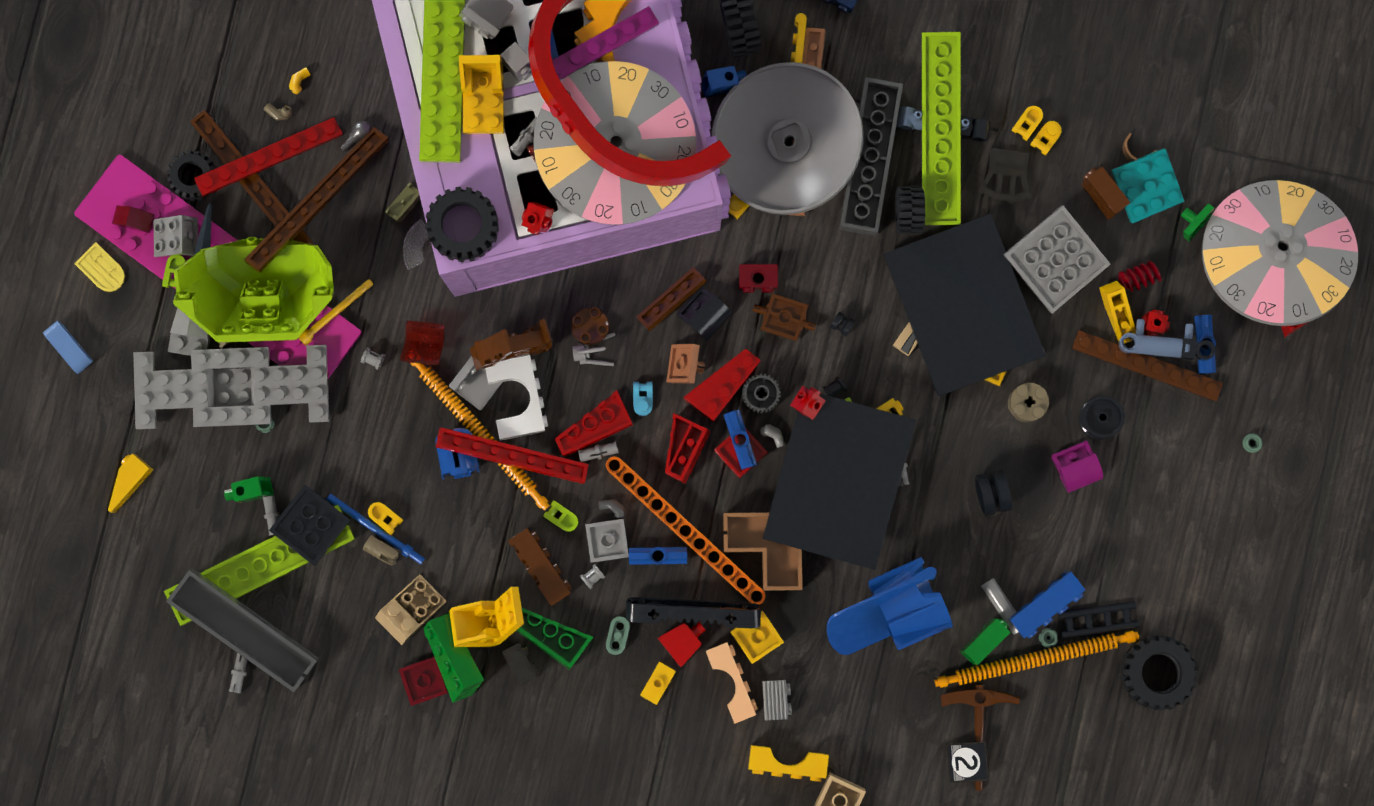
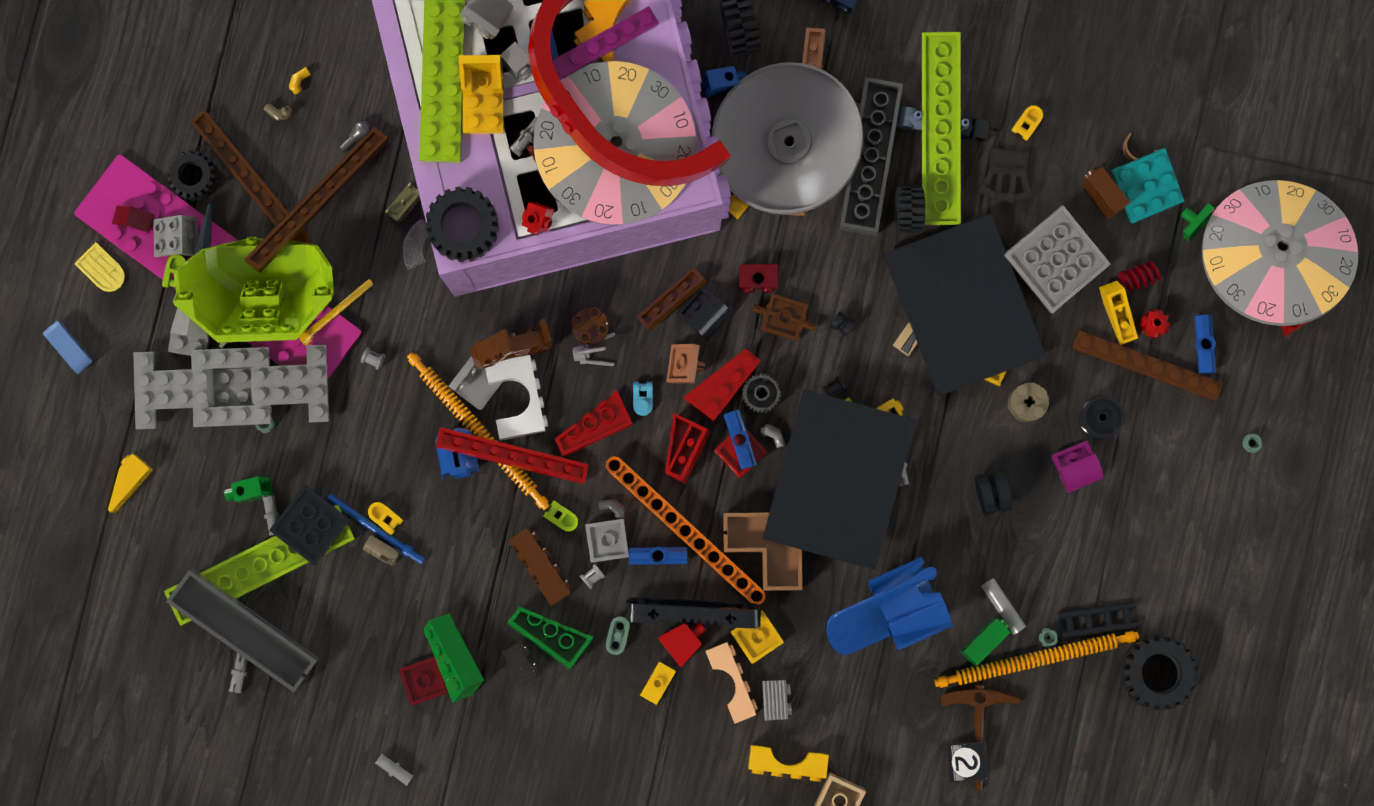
red plate [194,117,342,197] -> none
tan slope [375,574,447,645] -> none
clear red bracket [400,320,445,365] -> none
yellow bracket [449,587,524,647] -> none
light grey pin [578,441,619,463] -> none
yellow plate [790,13,807,63] -> none
red brick [790,386,826,420] -> none
blue wedge [1008,571,1086,638] -> none
yellow plate [1030,121,1061,156] -> none
sand blue piece [1118,319,1216,361] -> none
none -> light grey pin [375,754,414,786]

